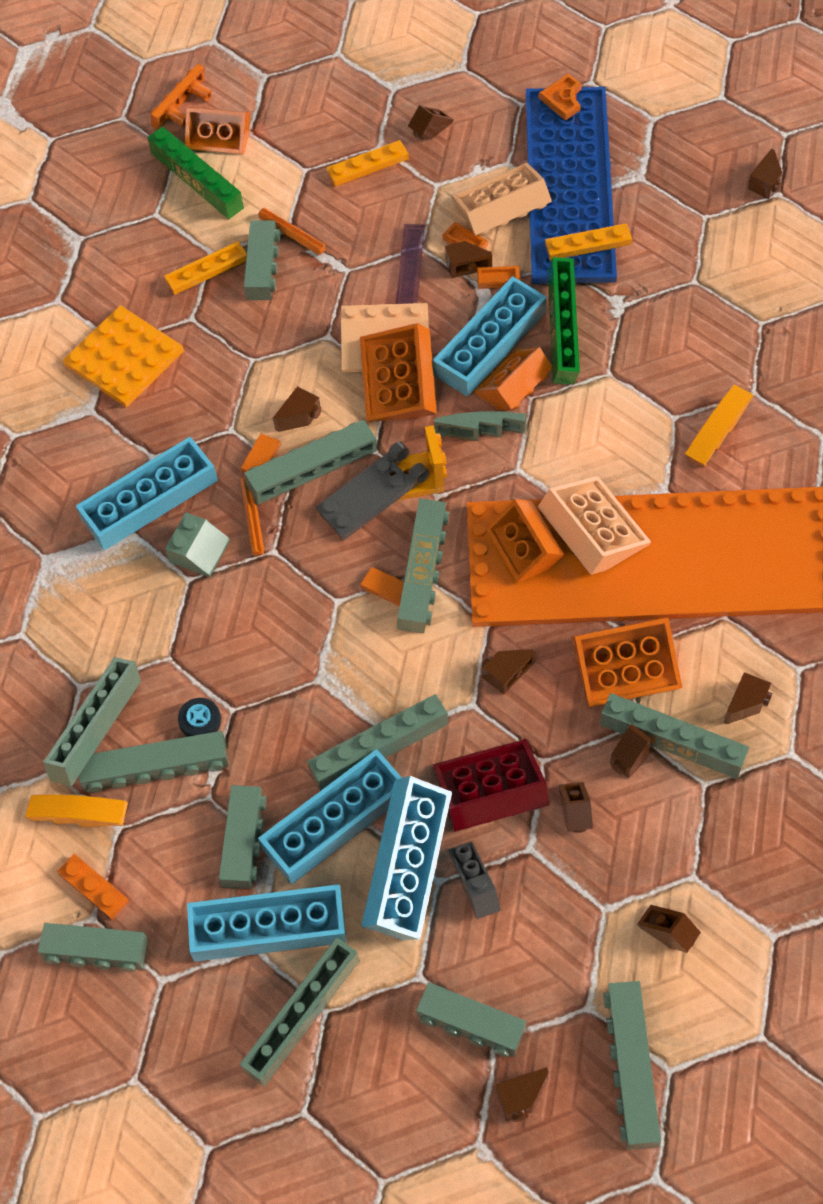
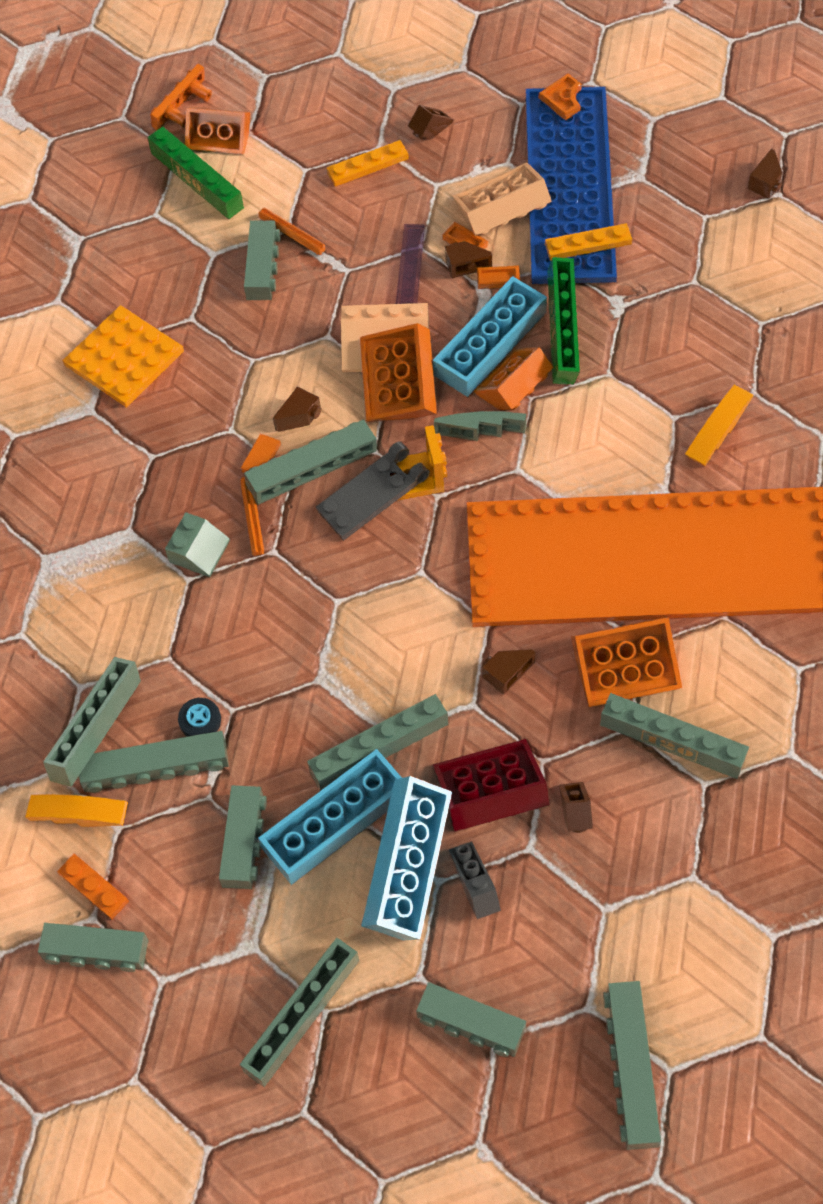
medium azure brick [76,437,218,551] -> none
light orange plate [164,241,247,295] -> none
medium azure brick [187,884,347,962] -> none
orange tile [360,567,404,607] -> none
sand green brick [397,498,449,633] -> none
orange slope [486,499,564,583] -> none
reddish brown slope [496,1067,549,1122] -> none
light nougat slope [538,476,651,575] -> none
reddish brown slope [610,724,651,778] -> none
reddish brown slope [637,905,701,953] -> none
reddish brown slope [724,672,773,724] -> none

